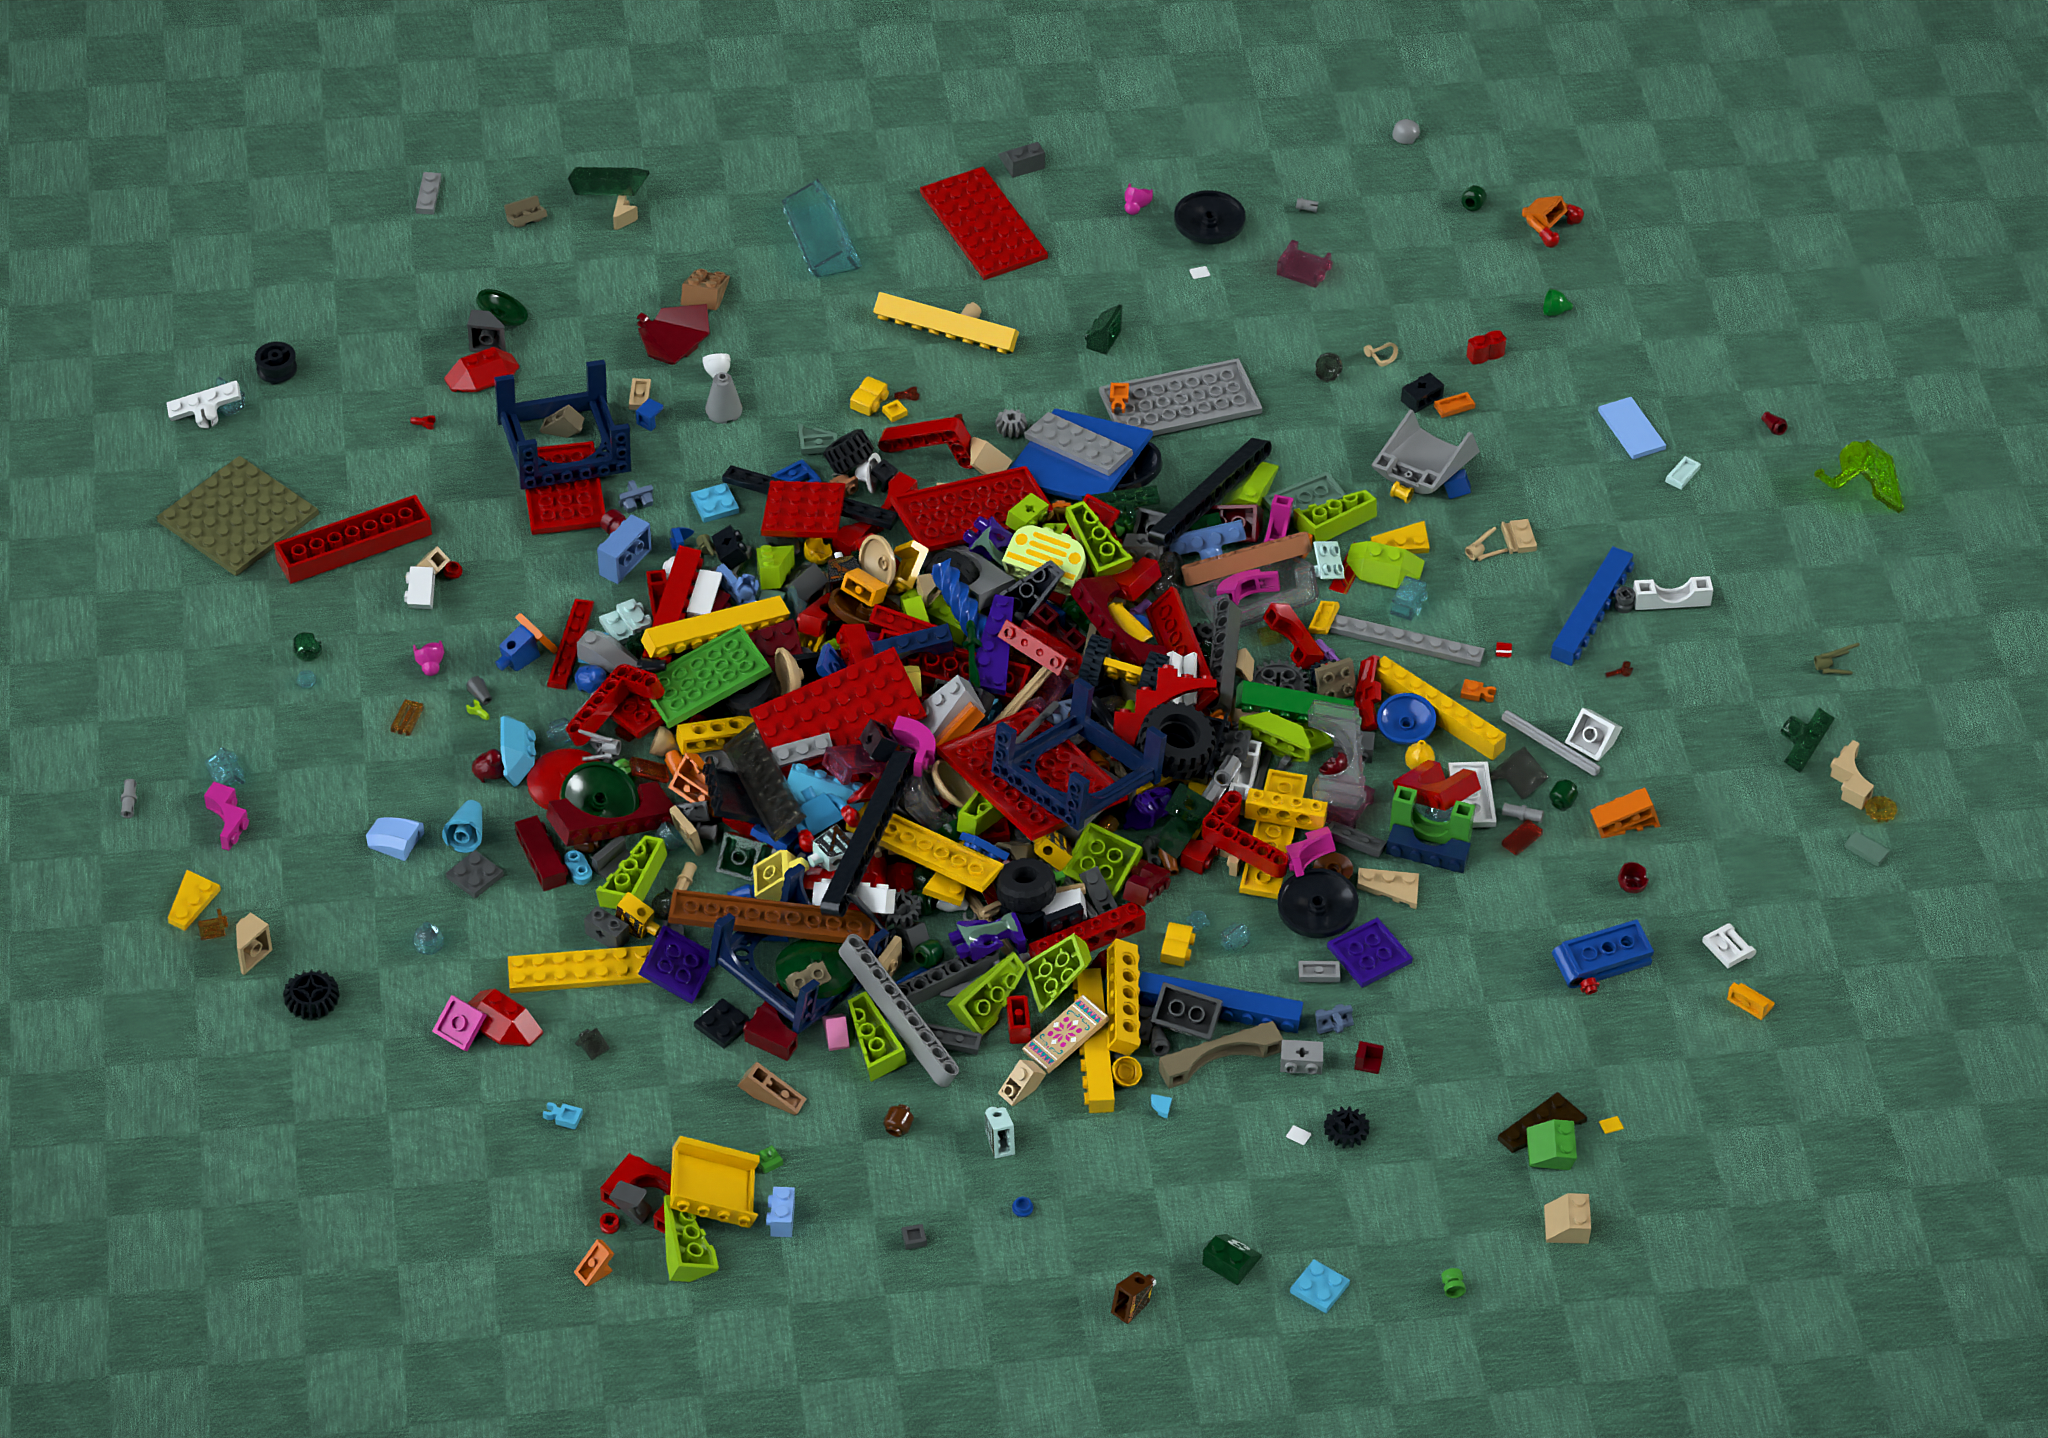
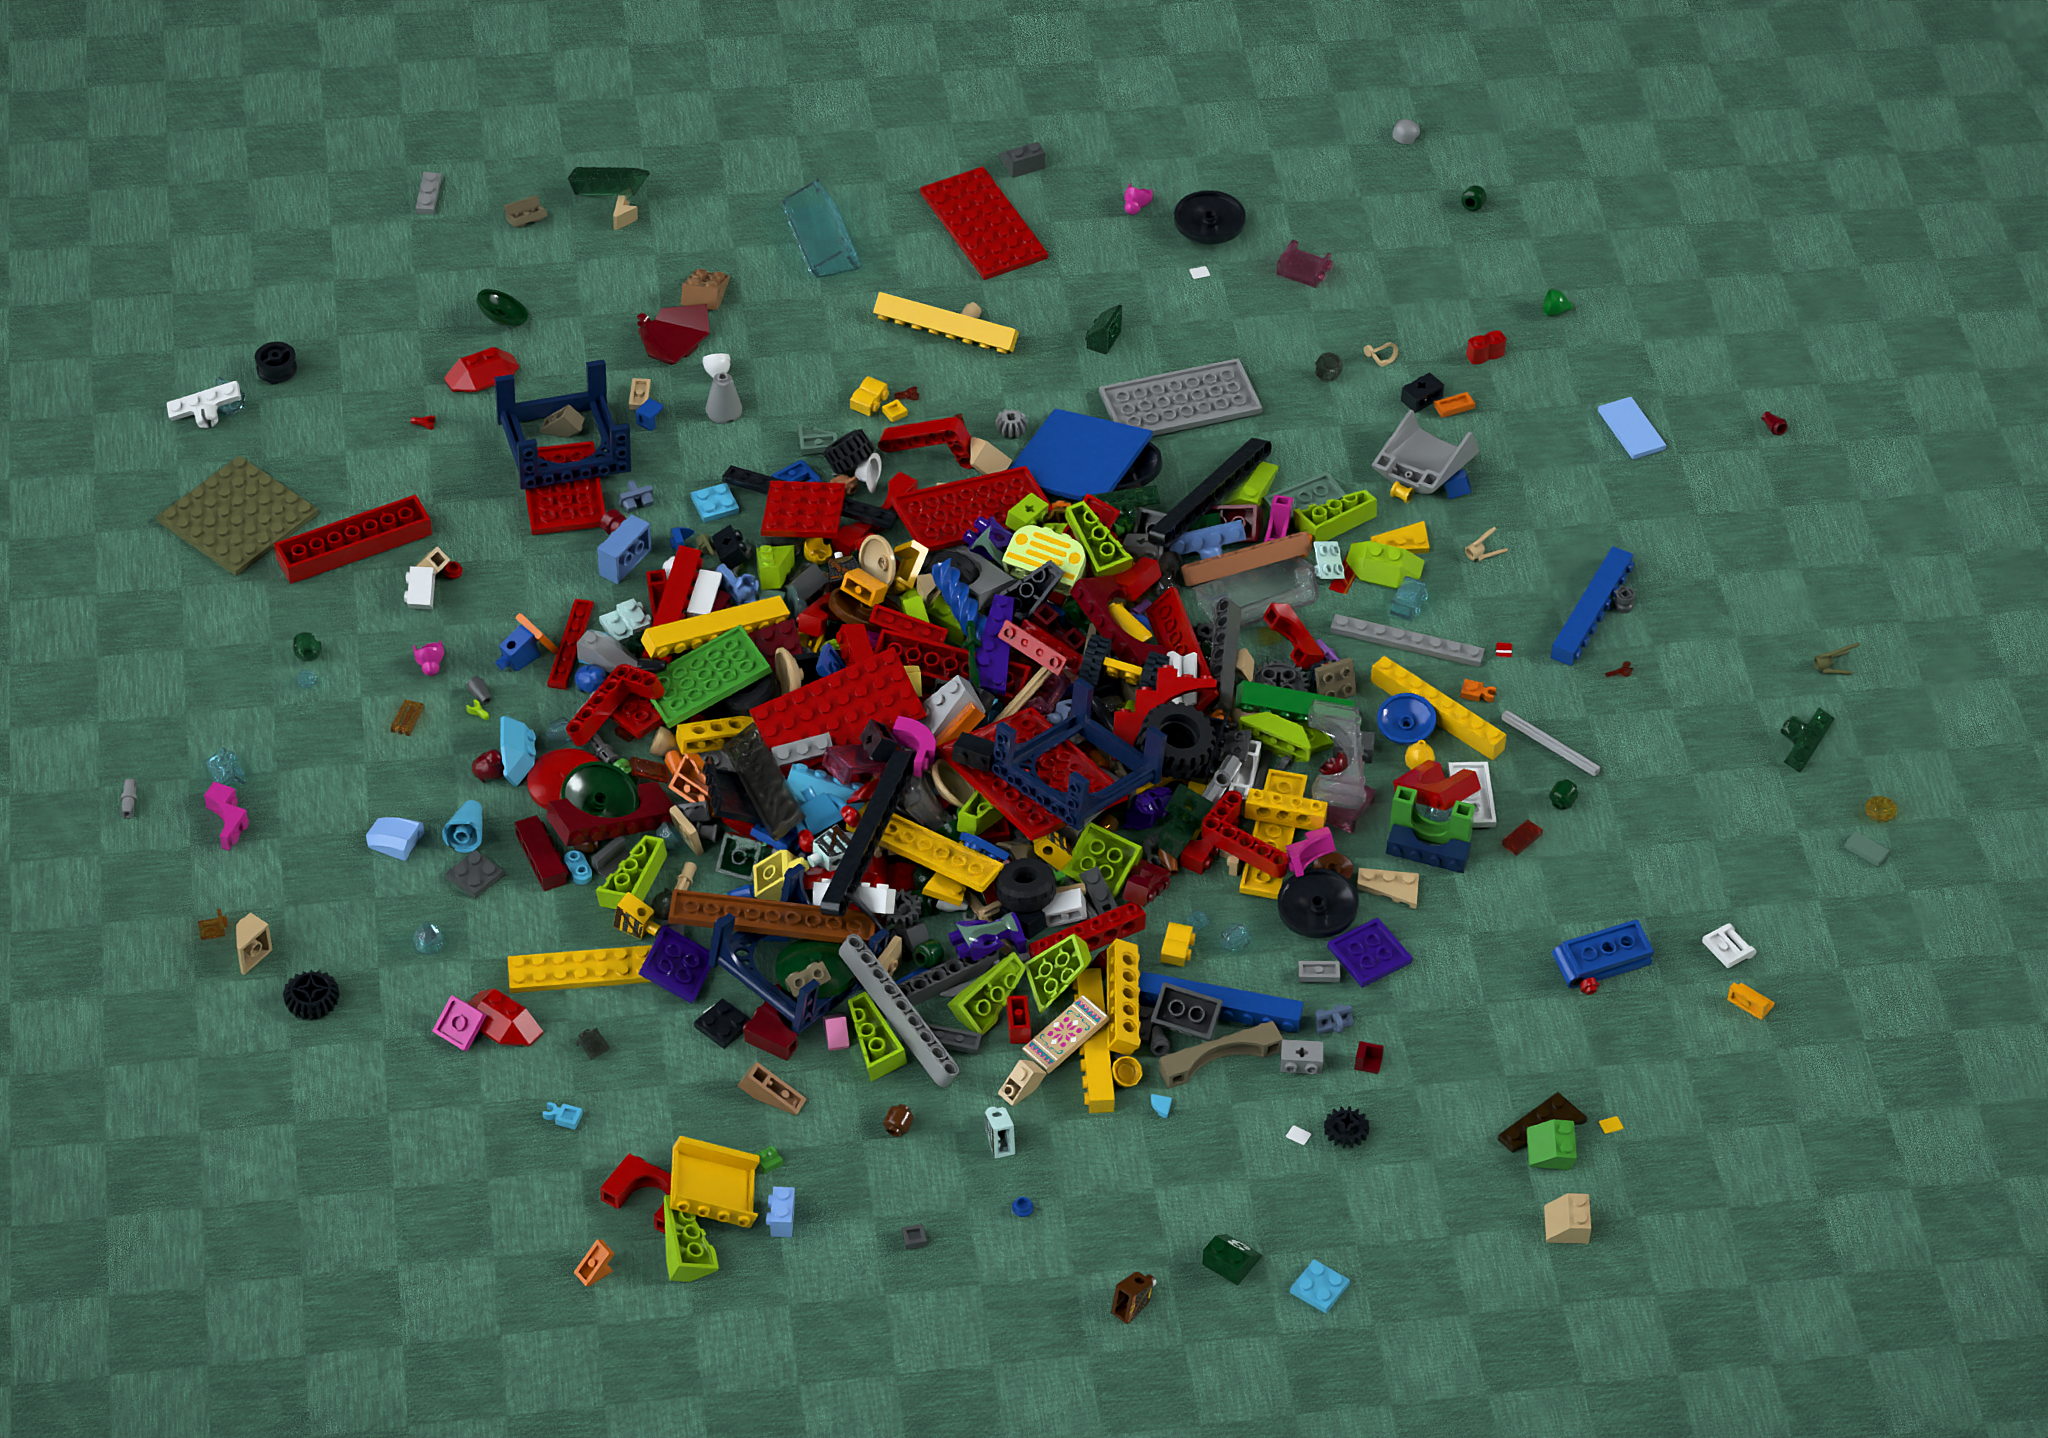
yellow wing [168,870,221,931] -> none
dark grey slope [467,310,506,352] -> none
light grey plant [578,729,621,761] -> none
dark grey brick [584,906,630,948] -> none
red bush [600,1212,619,1234] -> none
dark grey slope [609,1181,652,1225] -> none
black panel [871,459,898,493] -> none
dark blue arch [872,623,954,660] -> none
dark grey piece [1015,701,1059,743] -> none
light grey plate [1024,412,1133,476] -> none
black plate [1042,903,1084,938] -> none
orange plate [1110,383,1129,413] -> none
dark pink arch [1216,569,1281,605] -> none
light grey pin [1296,197,1318,213] -> none
yellow plate [1308,601,1340,635] -> none
dark grey plate [1328,821,1387,858] -> none
red plate [1355,655,1381,732] -> none
bright green wheel [1441,1268,1466,1298] -> none
clear smoke bracket [1490,746,1548,799] -> none
tan plate [1501,519,1537,554] -> none
light grey pin [1502,803,1544,823] -> none
orange torso [1522,196,1584,248] -> none
white slope [1564,708,1622,761] -> none
orange wedge [1590,787,1661,839] -> none
dark red hair [1618,862,1649,894] -> none
white arch [1633,576,1713,610] -> none
light aqua tile [1665,456,1701,490] -> none
clear neon green plate [1814,440,1904,513] -> none
tan arch [1830,740,1874,810] -> none
none -> black brick [952,732,995,772]

